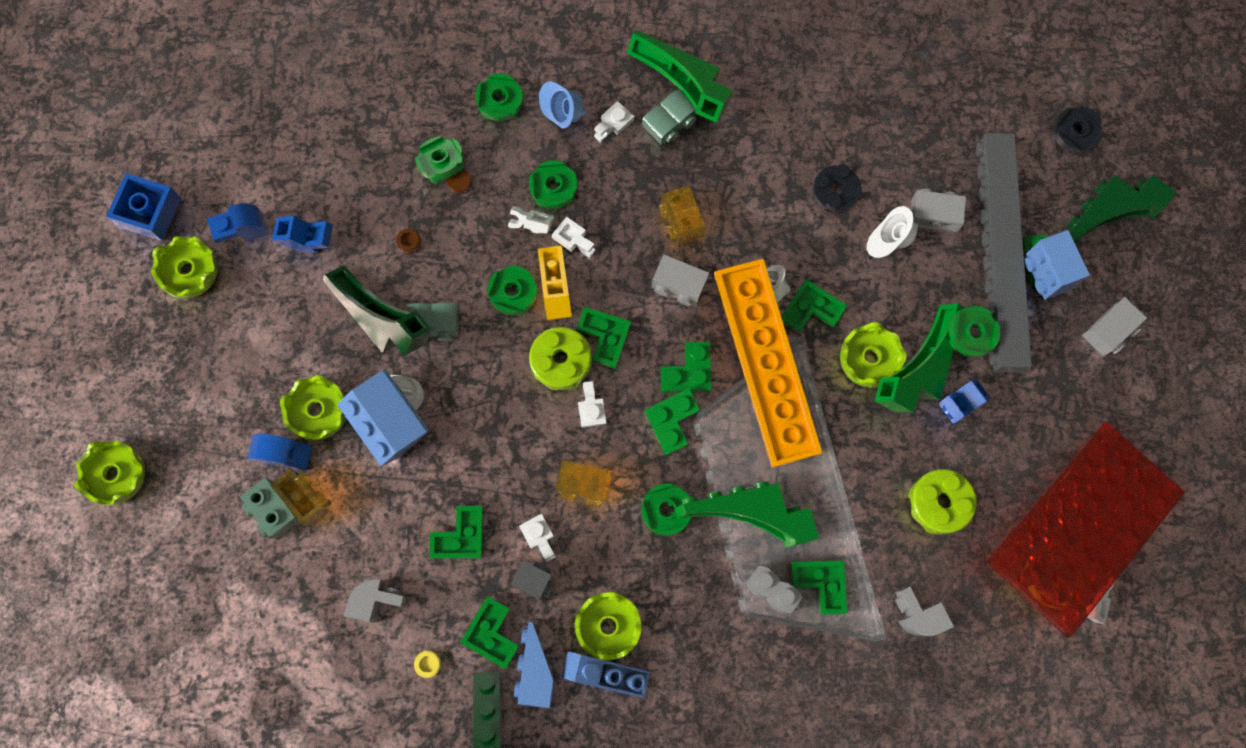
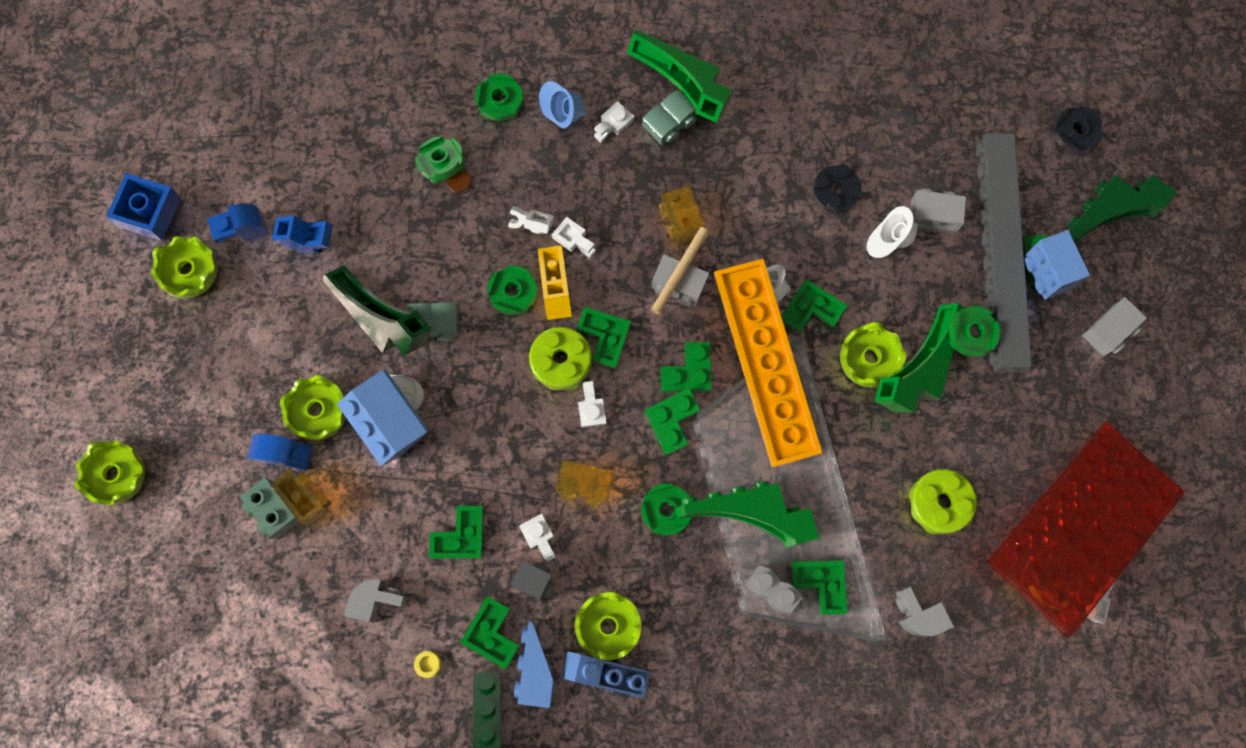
reddish brown tile [396,228,422,254] -> none
green plate [529,160,577,209] -> none
brick [939,378,991,424] -> none
none -> tan bar [651,227,709,315]

